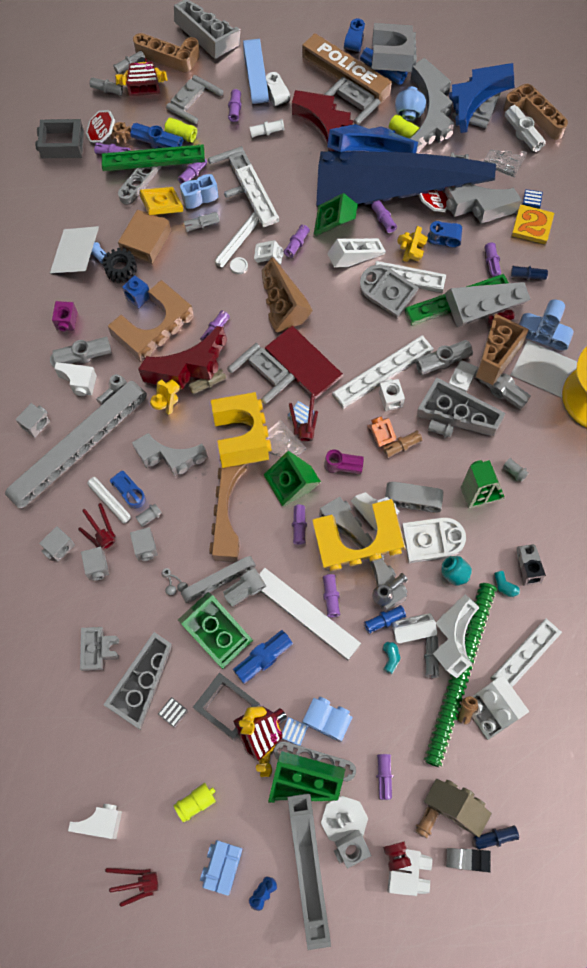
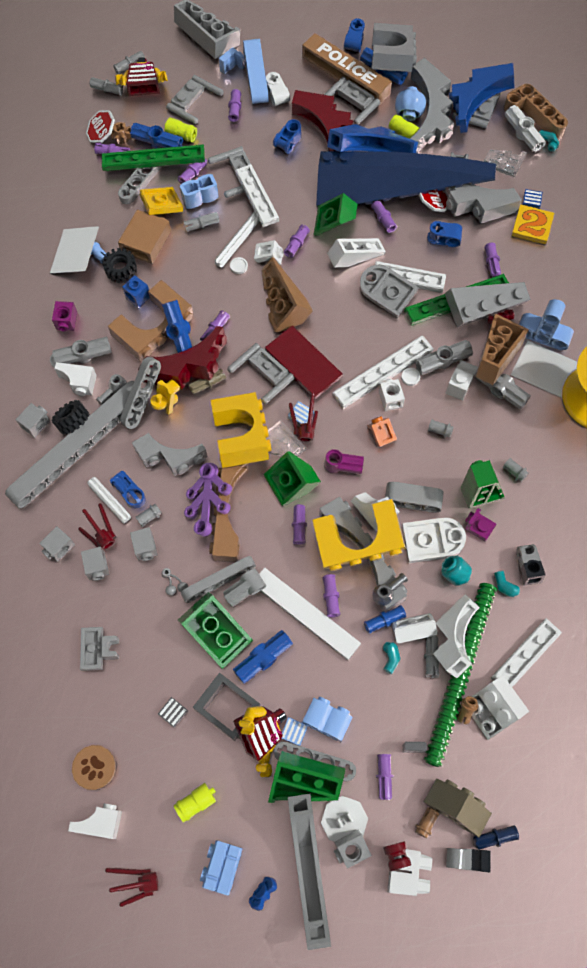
dark grey window [35,119,84,158] -> none
light grey wedge [104,632,172,730] -> none
medium nougat beam [133,33,200,73] -> none
white pin [249,119,285,138] -> none
medium nougat pin [383,430,423,458] -> none
yellow hips [397,226,428,262] -> none
light grey wedge [417,377,506,436] -> none
dark blue axle [511,265,548,280] -> none
none -> black tyre [51,400,90,435]
none -> medium nougat tile [72,745,116,790]
none -> light grey beam [120,357,161,429]
none -> blue piece [162,300,192,353]
none -> medium lavender plant [184,463,232,537]
none -> light blue bracket [219,47,245,74]
none -> blue piece [273,119,301,154]
none -> white piece [401,367,420,386]
none -> flat silver tile [402,742,427,753]
none -> magenta bracket [465,508,497,542]
none -> teal arm [539,130,559,152]

